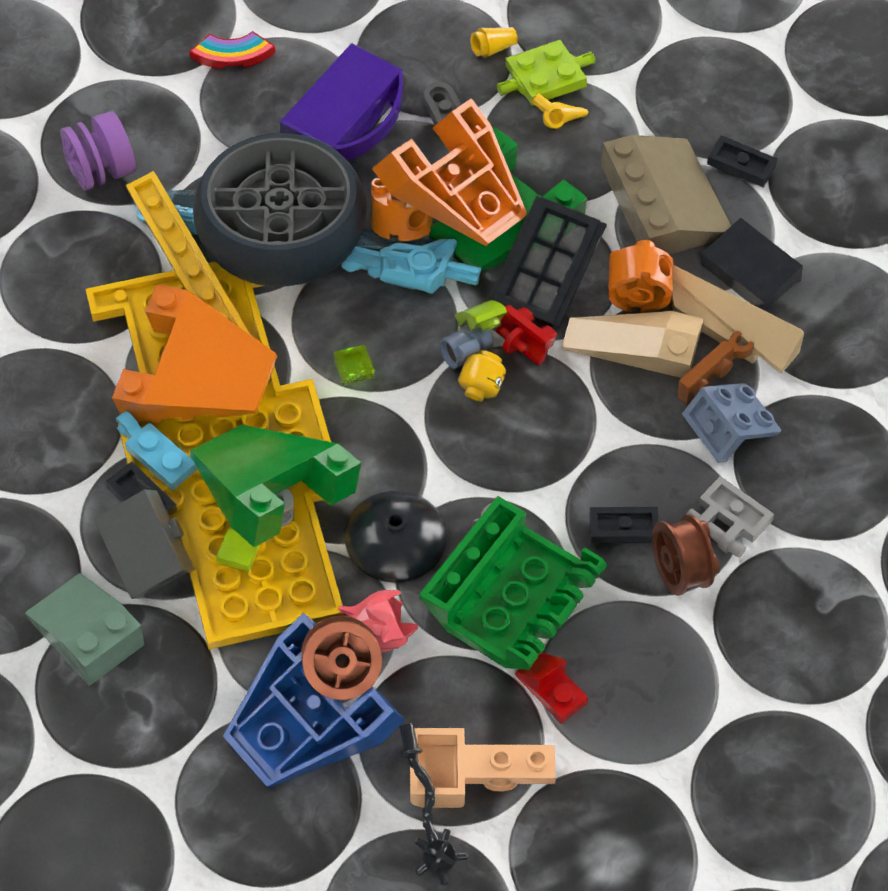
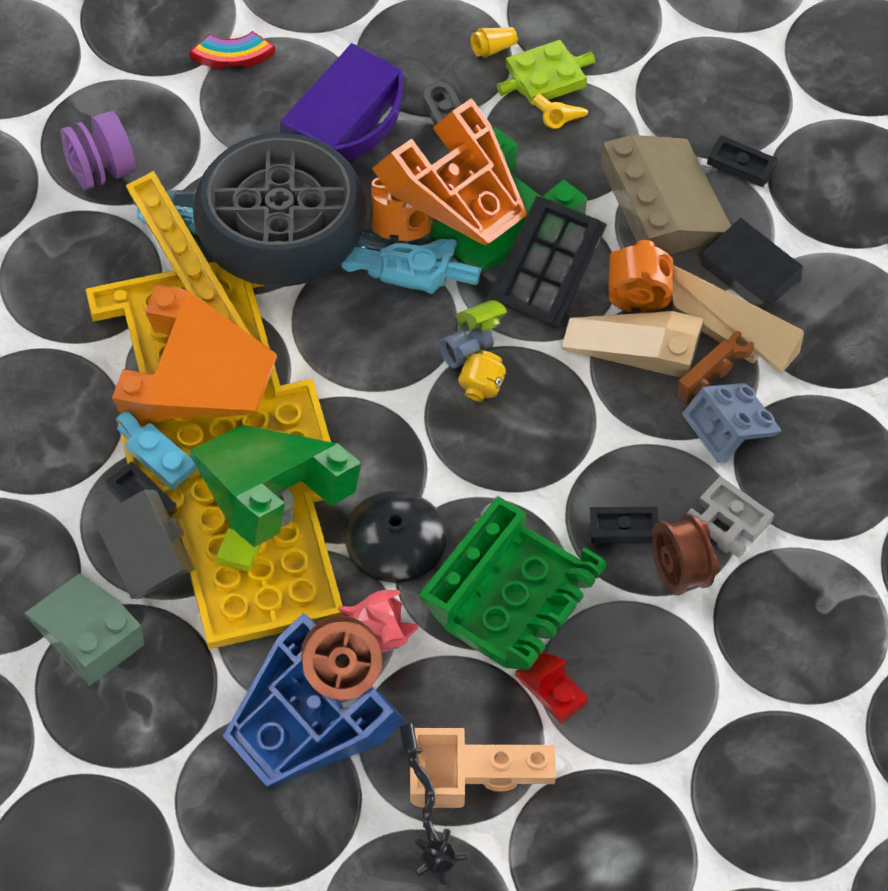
clear neon green plate [333,344,374,385] -> none
red hips [495,305,557,365] -> none

